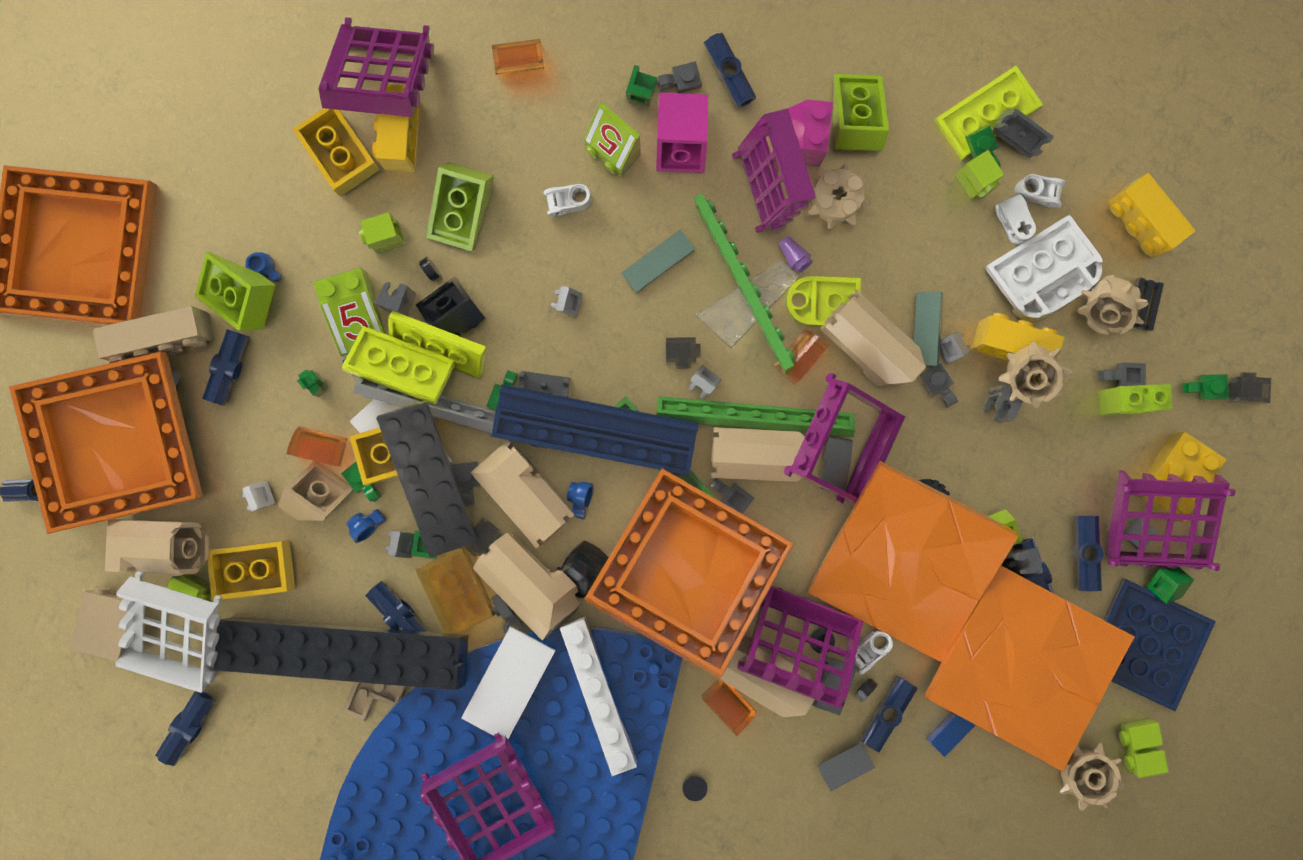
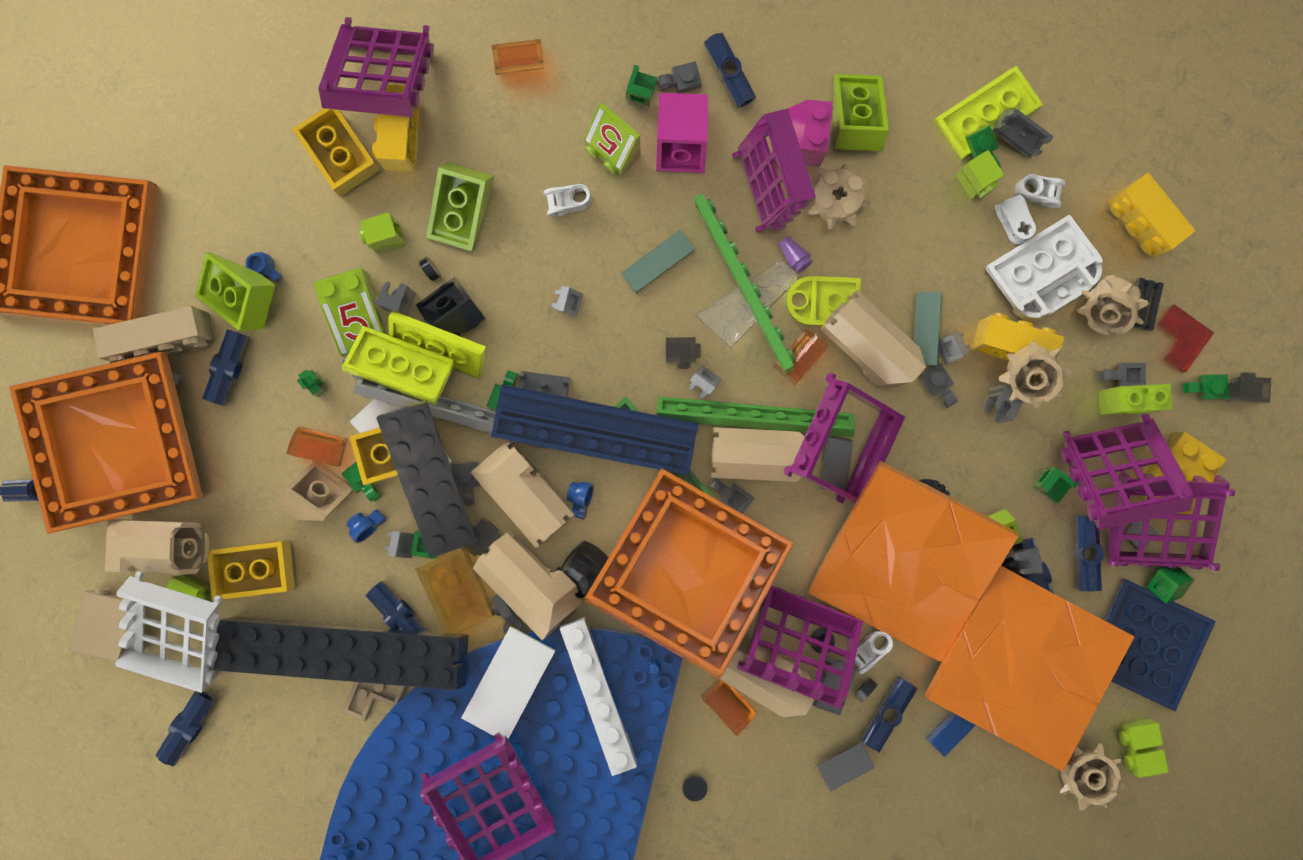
white tile [242,481,276,512] -> none
none -> green panel [1033,466,1078,503]
none -> magenta window [1060,413,1194,530]
none -> clear red tile [1157,304,1214,373]

